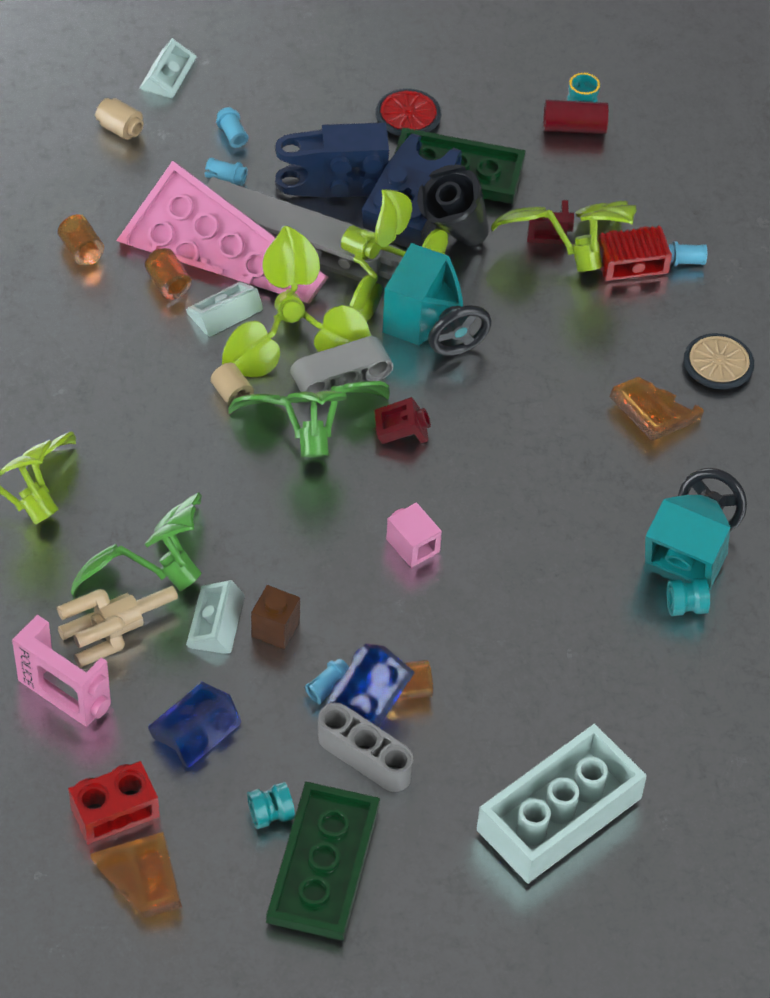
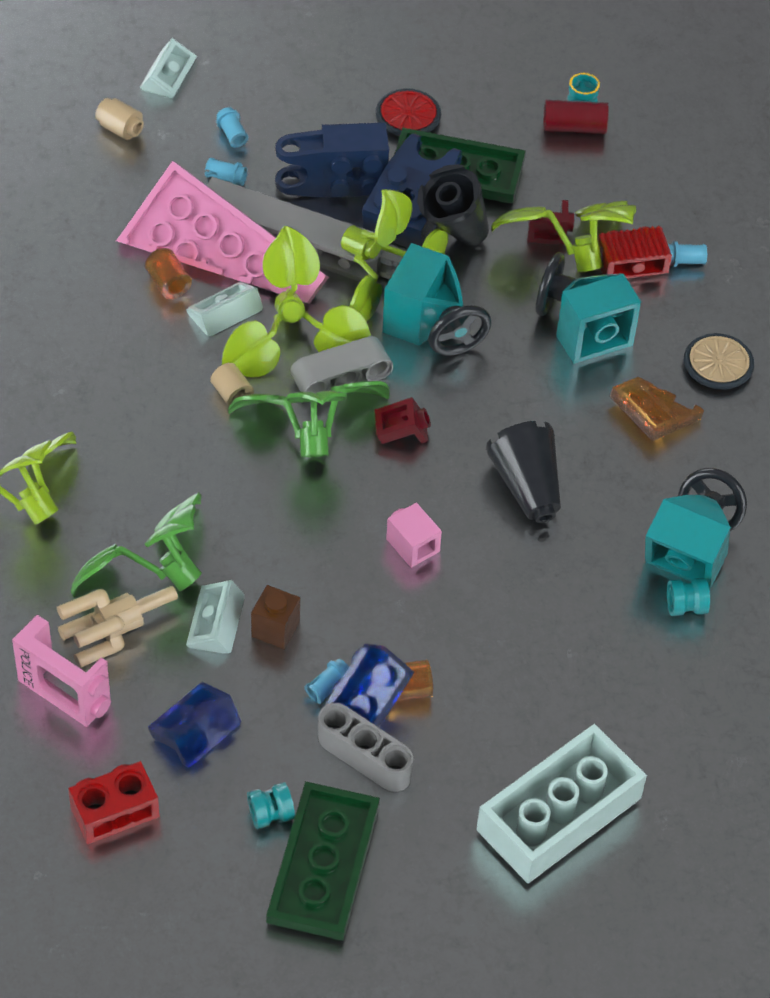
clear orange brick [58,214,104,265] -> none
clear orange wing [90,832,182,918] -> none
none -> black cone [486,421,561,523]
none -> teal piece [535,252,641,364]

